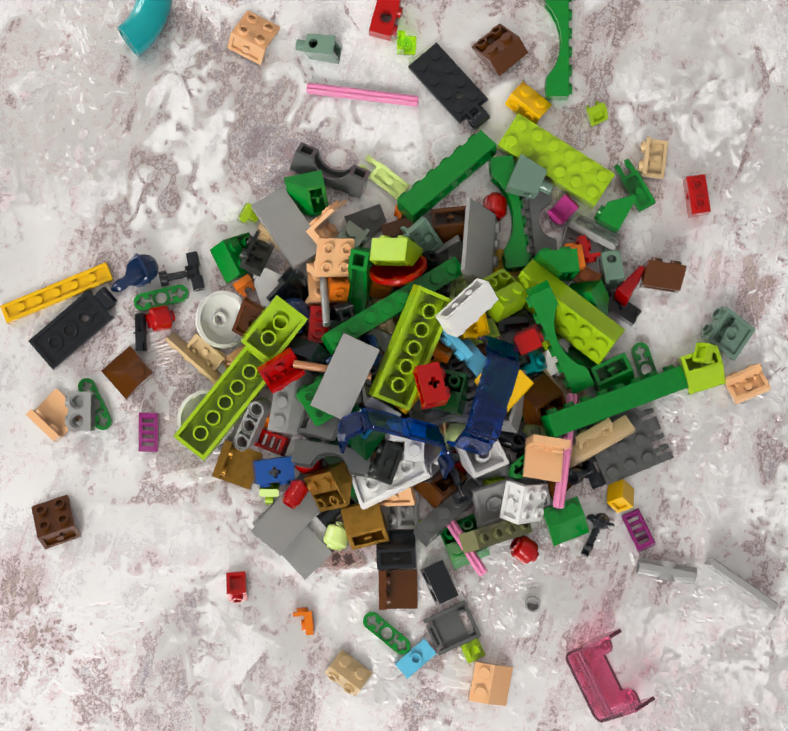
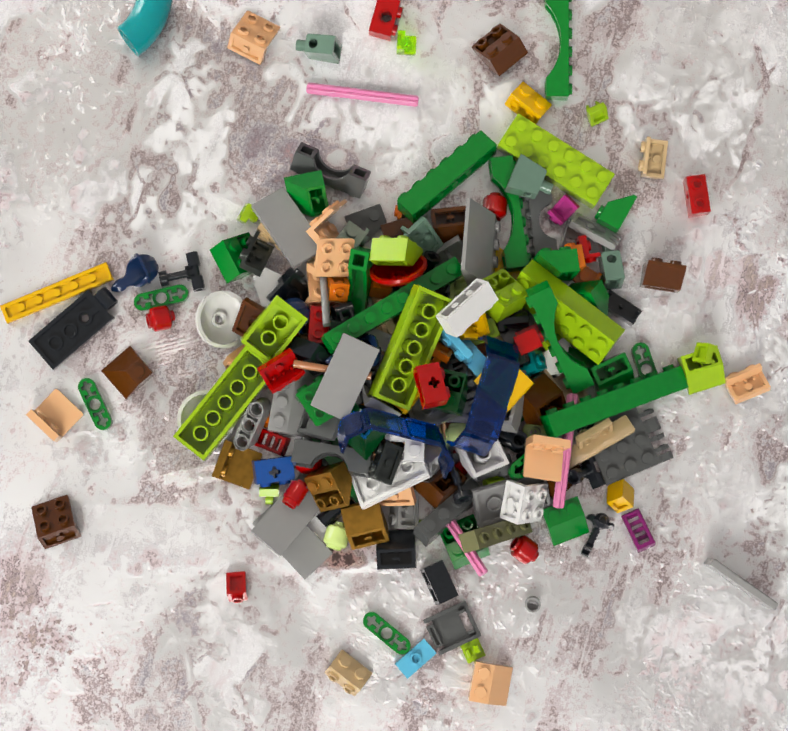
light grey brick [65,392,95,431] -> none
black axle [133,313,148,351] -> none
magenta slope [138,412,160,452] -> none
tan bracket [165,332,227,385] -> none
orange tile [232,274,256,298] -> none
orange bracket [292,607,315,635] -> none
yellowish green hinge [359,155,410,200] -> none
reddish brown bracket [378,570,418,610] -> none
black hinge [408,42,490,130] -> none
clear pink windscreen [565,629,655,723] -> none
green hinge [614,158,656,213] -> none
red slope [614,266,644,306] -> none
light grey piece [636,557,697,584] -> none
sand green plate [701,306,756,361] -> none

